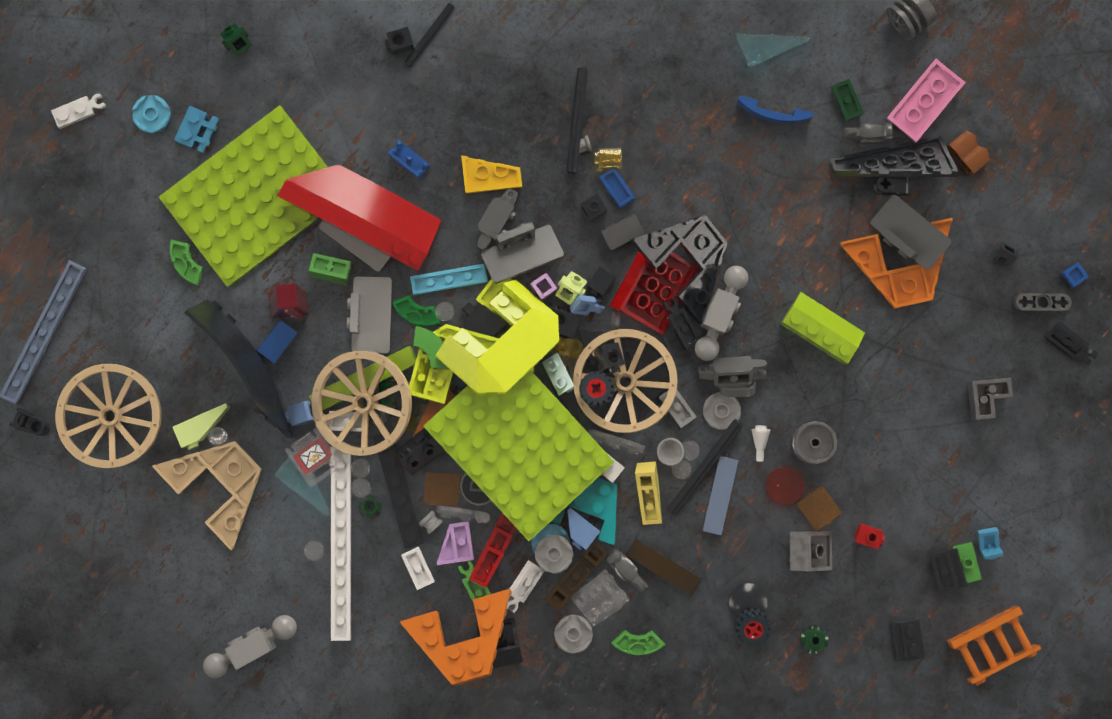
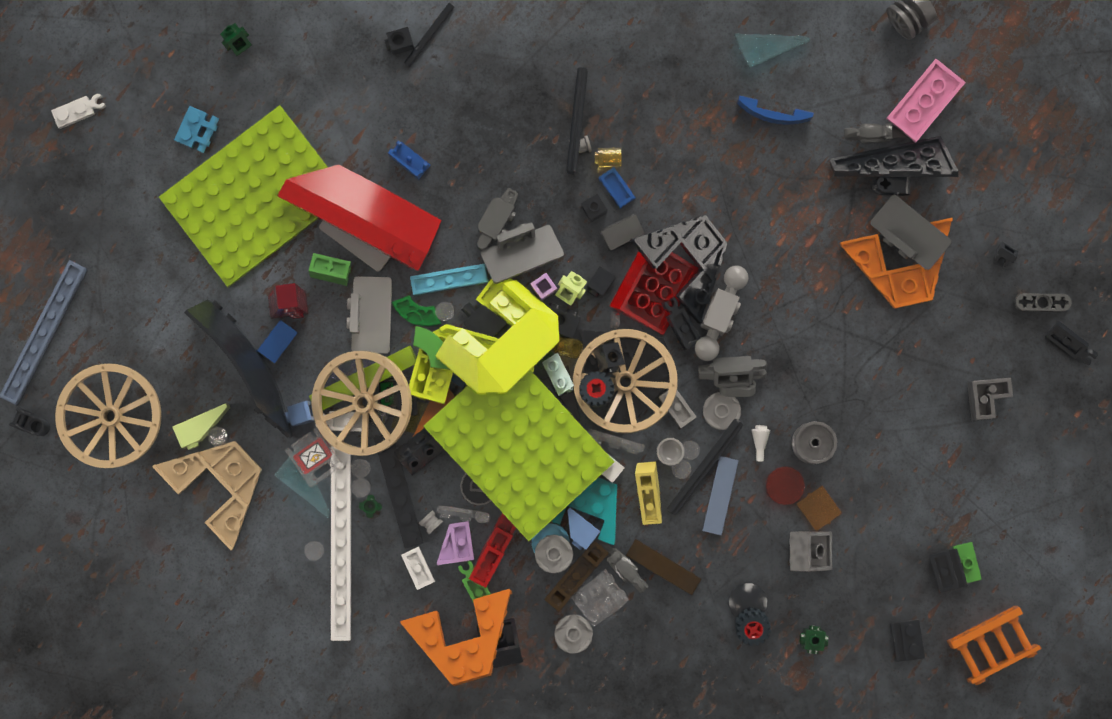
medium azure tile [132,95,171,133] -> none
bright green tile [170,239,204,286] -> none
light grey brick [203,615,297,678] -> none
clear orange piece [423,472,461,506] -> none
yellow wing [461,155,522,194] -> none
white plate [507,560,544,613] -> none
medium blue plate [570,295,605,315] -> none
bright green tile [611,629,666,655] -> none
lime slope [780,292,865,365] -> none
dark green plate [831,79,864,122] -> none
red brick [853,523,885,550] -> none
dark orange brick [946,130,991,176] -> none
dark azure bracket [977,527,1003,560] -> none
blue tile [1061,262,1089,288] -> none

